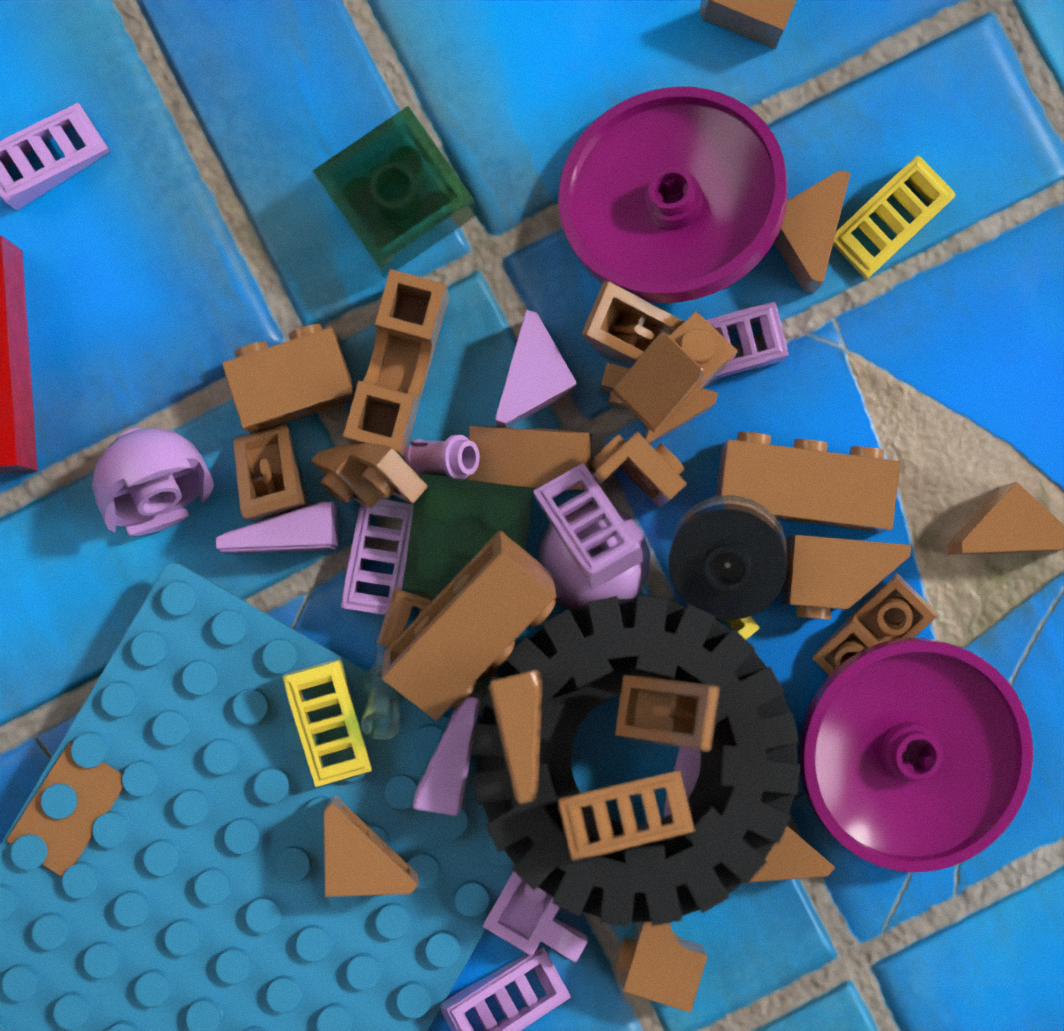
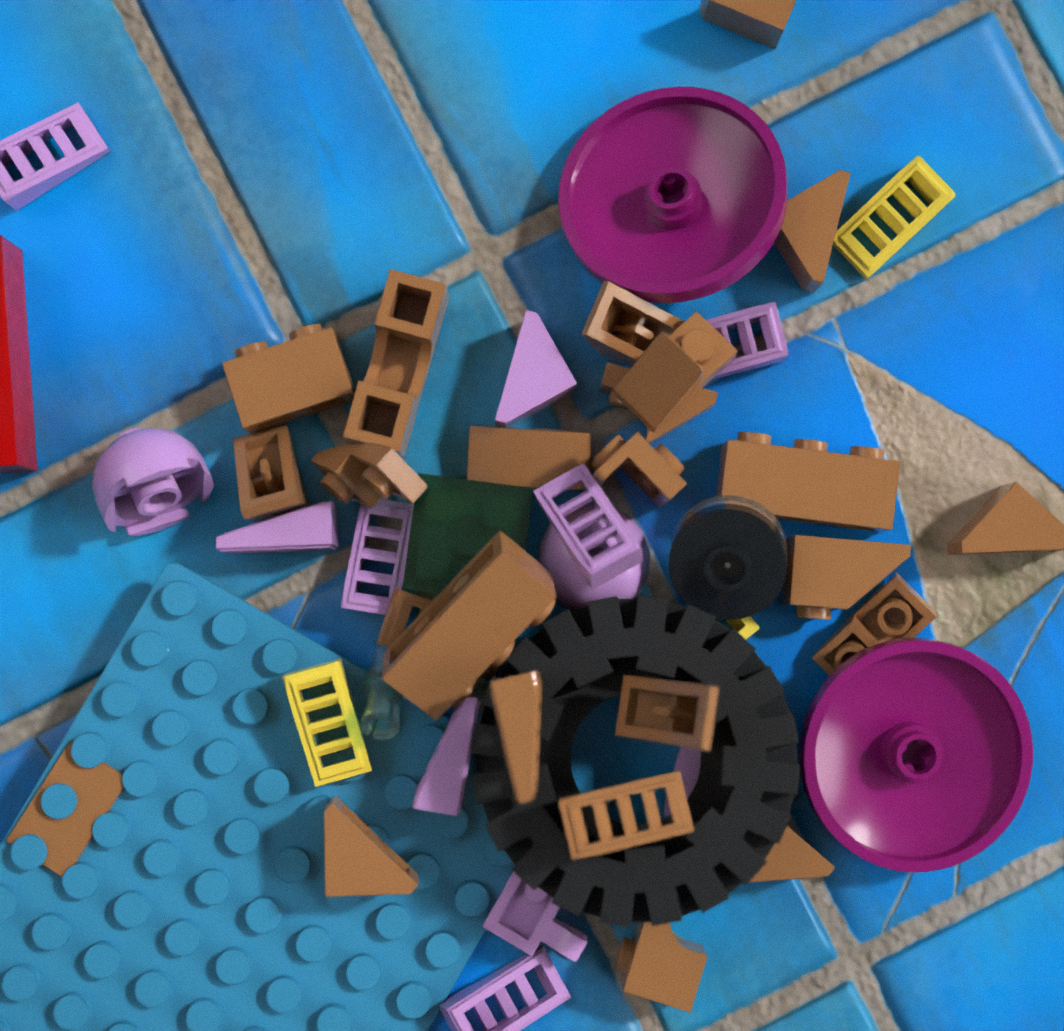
clear green brick [312,106,476,279] -> none
lavender pin [404,435,480,480] -> none

